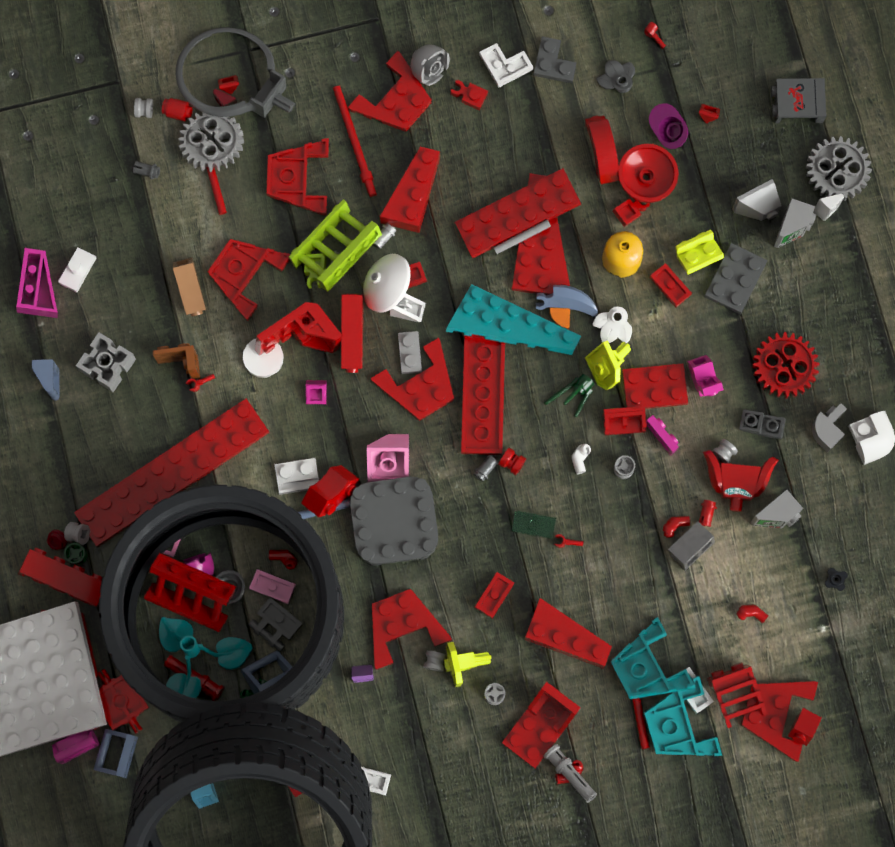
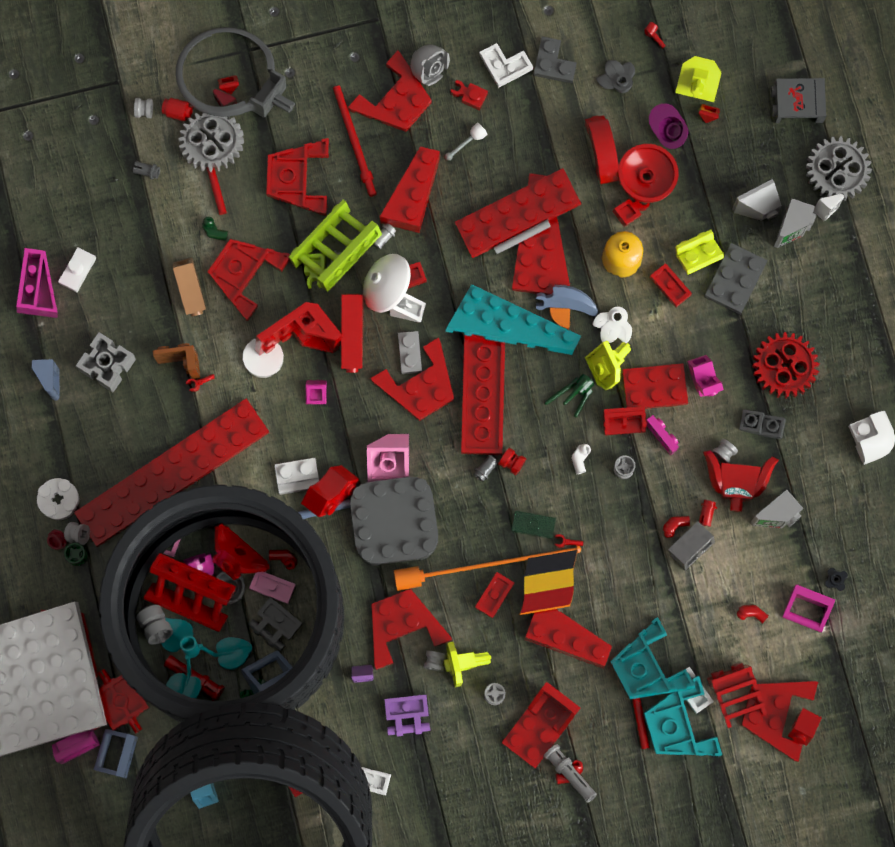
red wedge [18,548,103,607] -> none
light grey brick [812,404,847,453] -> none
none -> white plate [37,478,79,520]
none -> light grey wheel [136,605,173,645]
none -> dark green arm [202,217,228,241]
none -> red piece [213,523,270,580]
none -> medium lavender plate [384,695,430,737]
none -> flag [393,545,581,615]
none -> hinge [445,122,488,161]
none -> neon yellow piece [675,56,721,102]
none -> dark pink tile [782,585,835,633]

